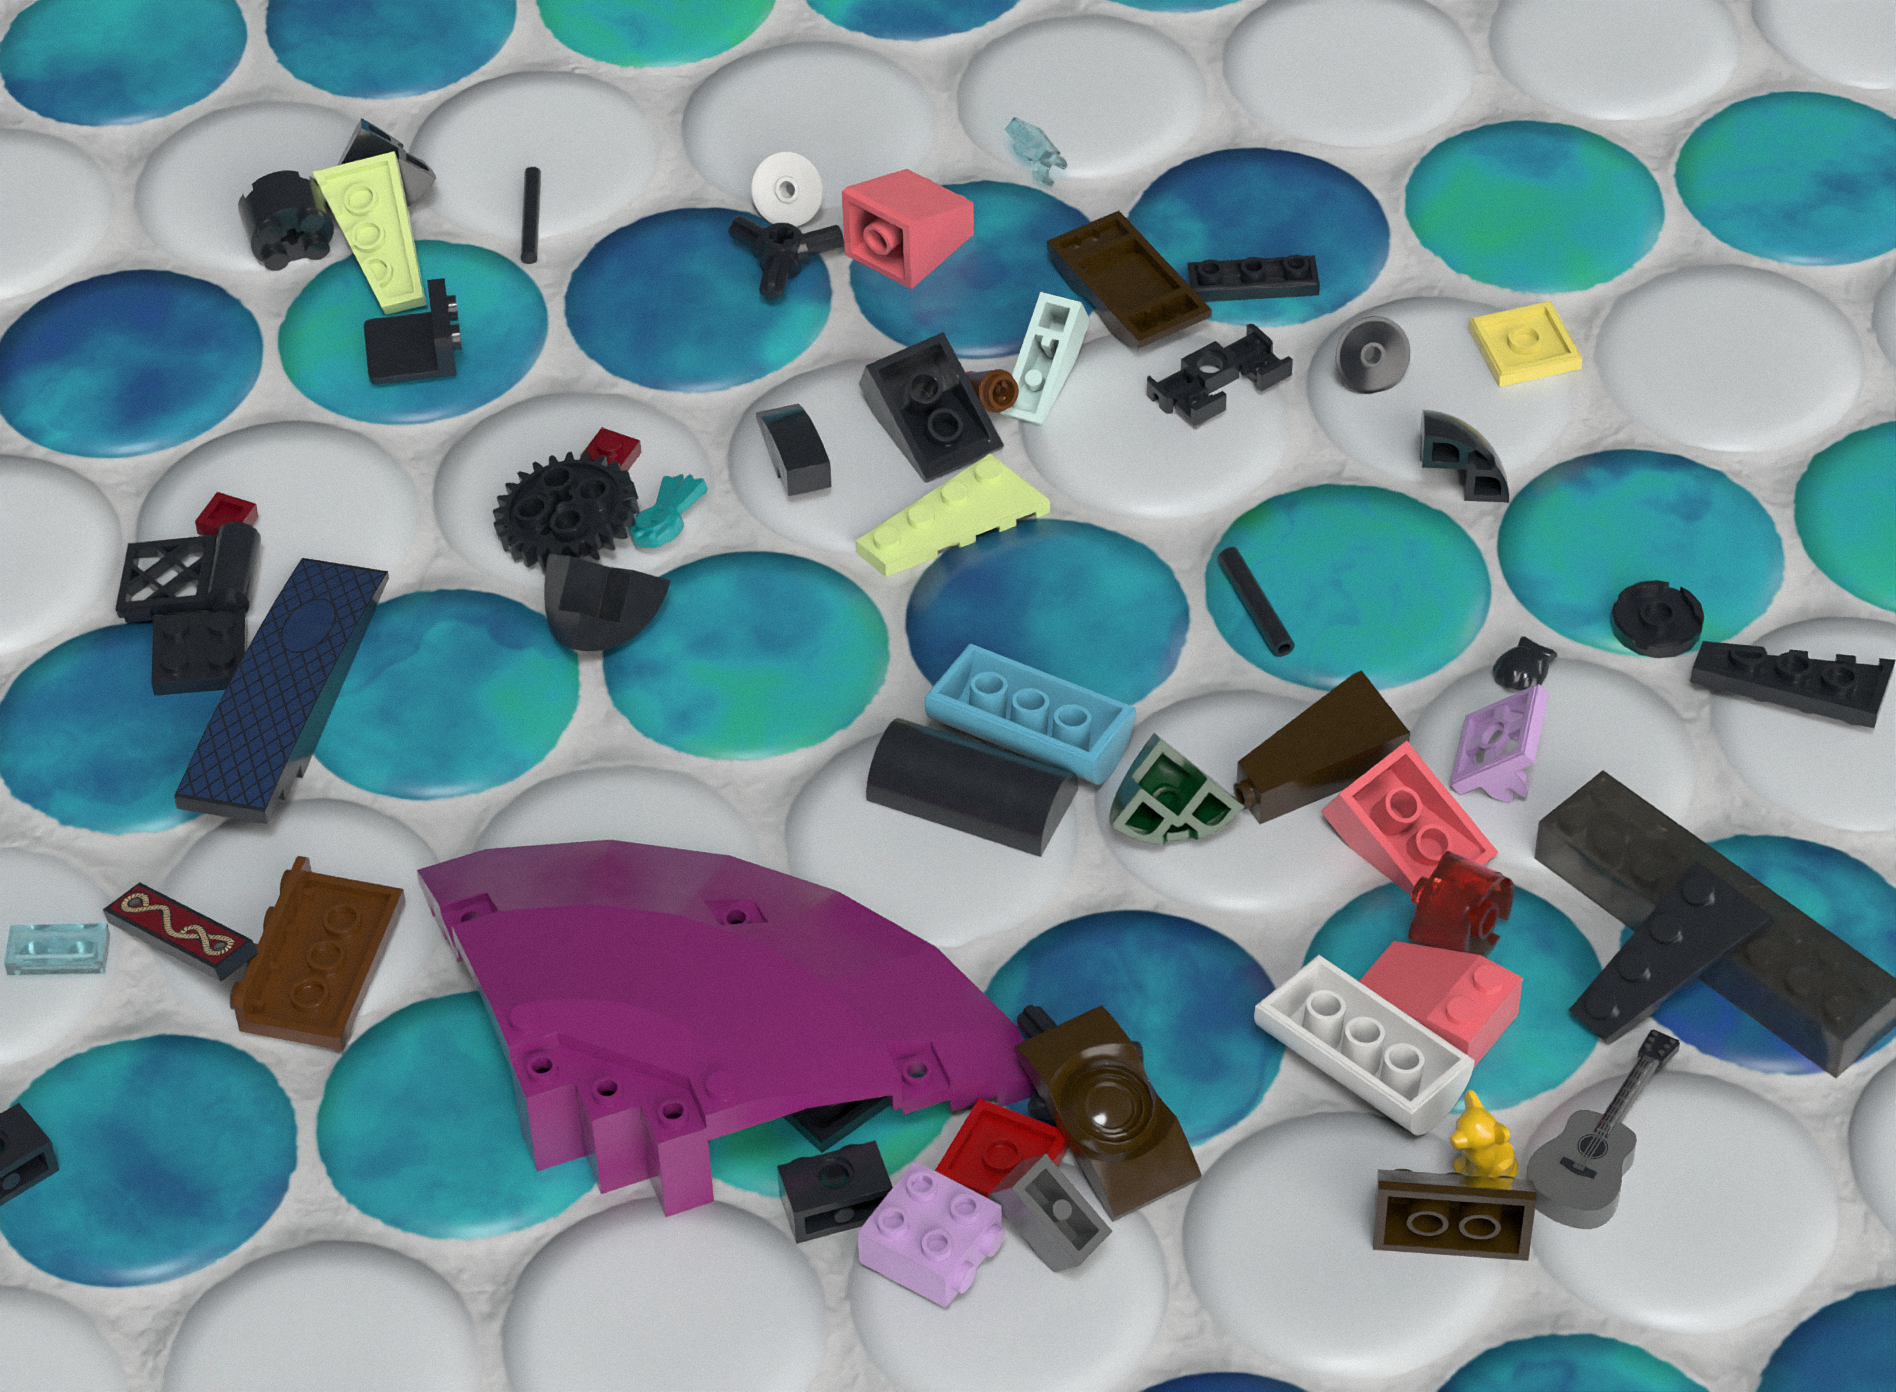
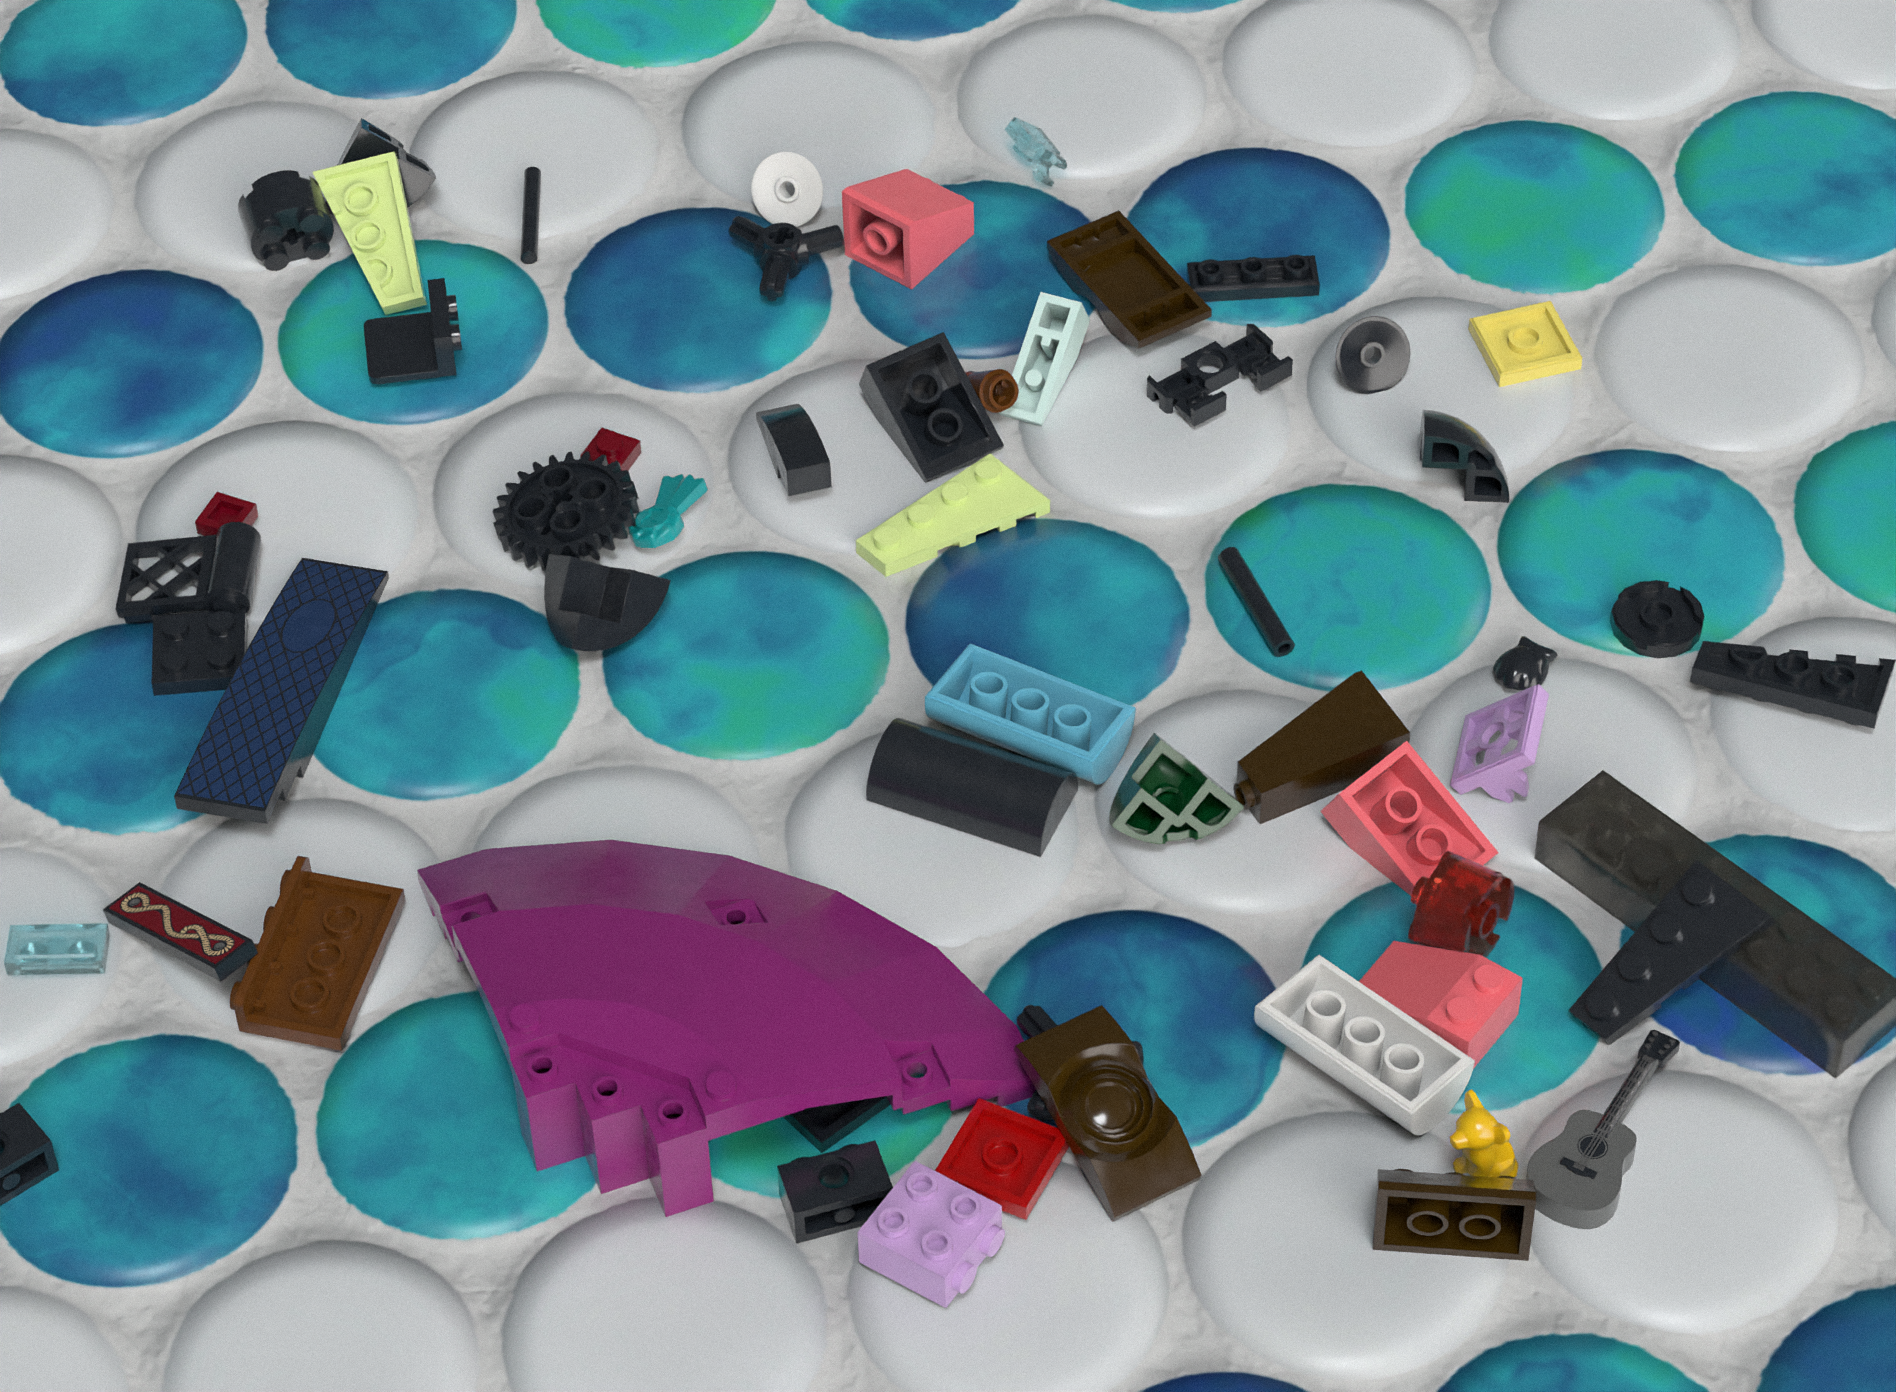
dark grey brick [988,1153,1113,1272] -> none

